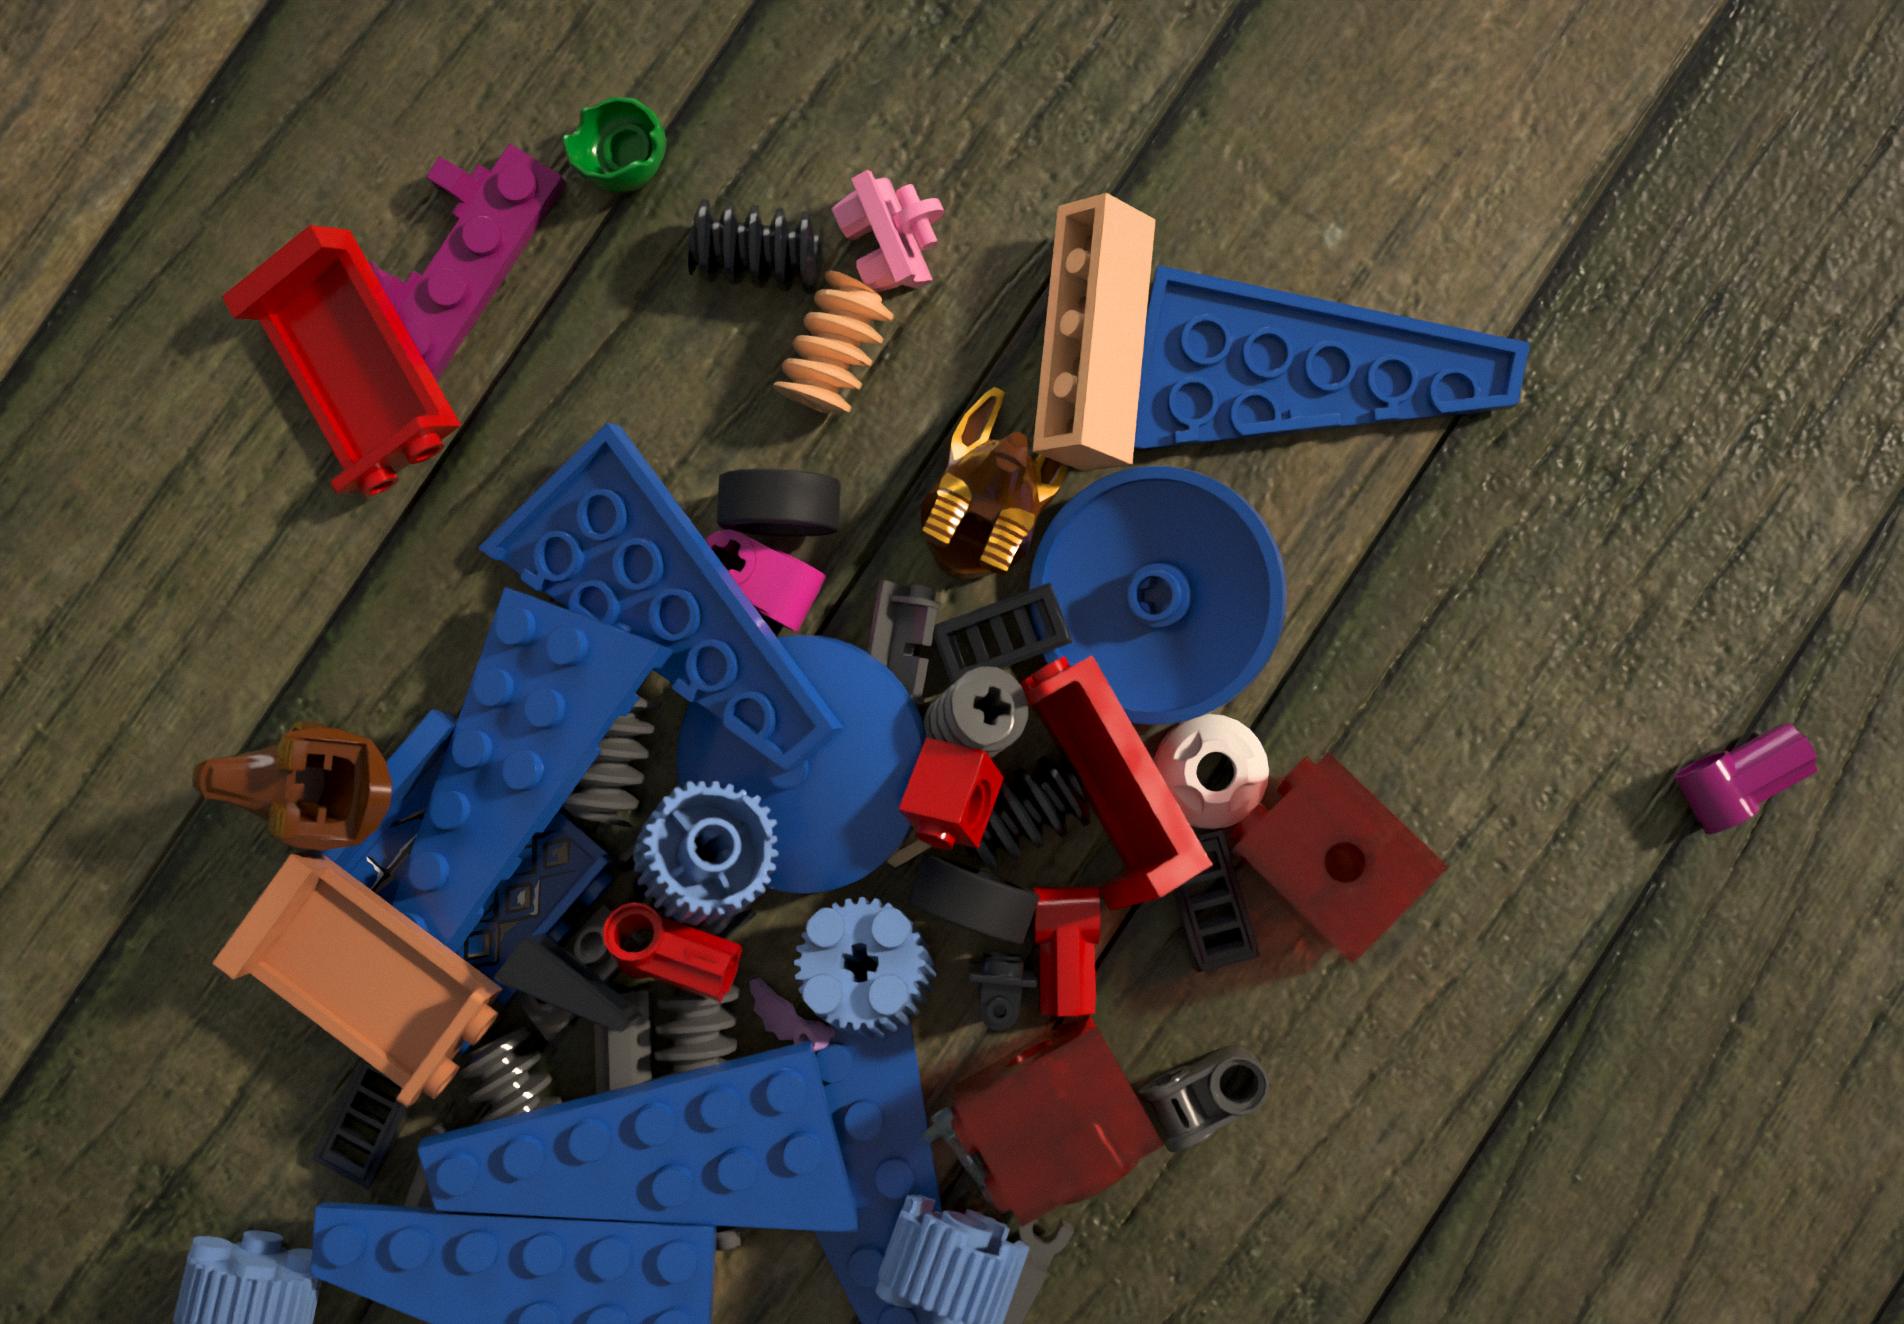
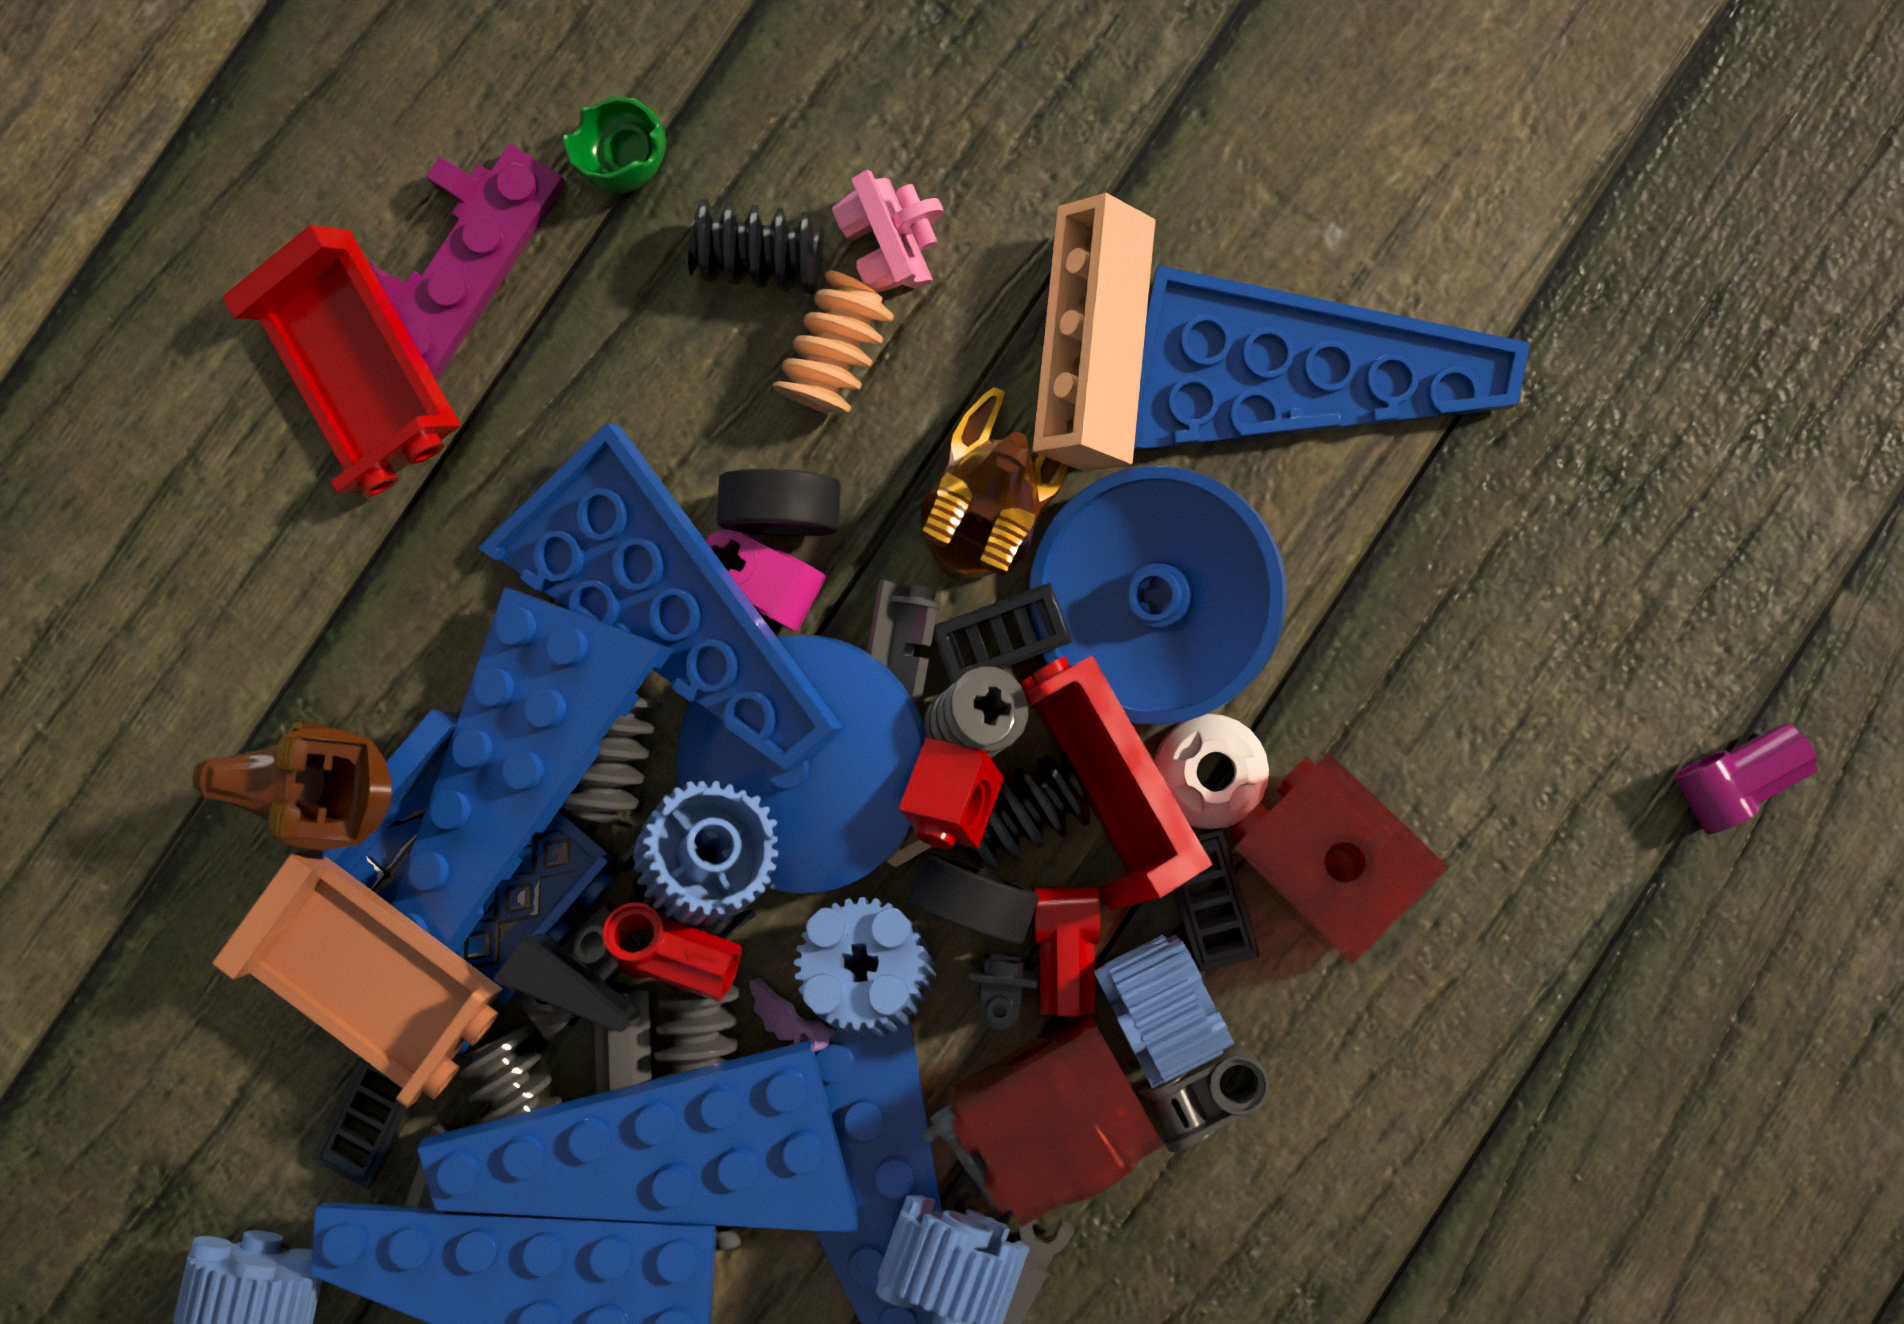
none -> medium blue brick [1094,934,1234,1088]

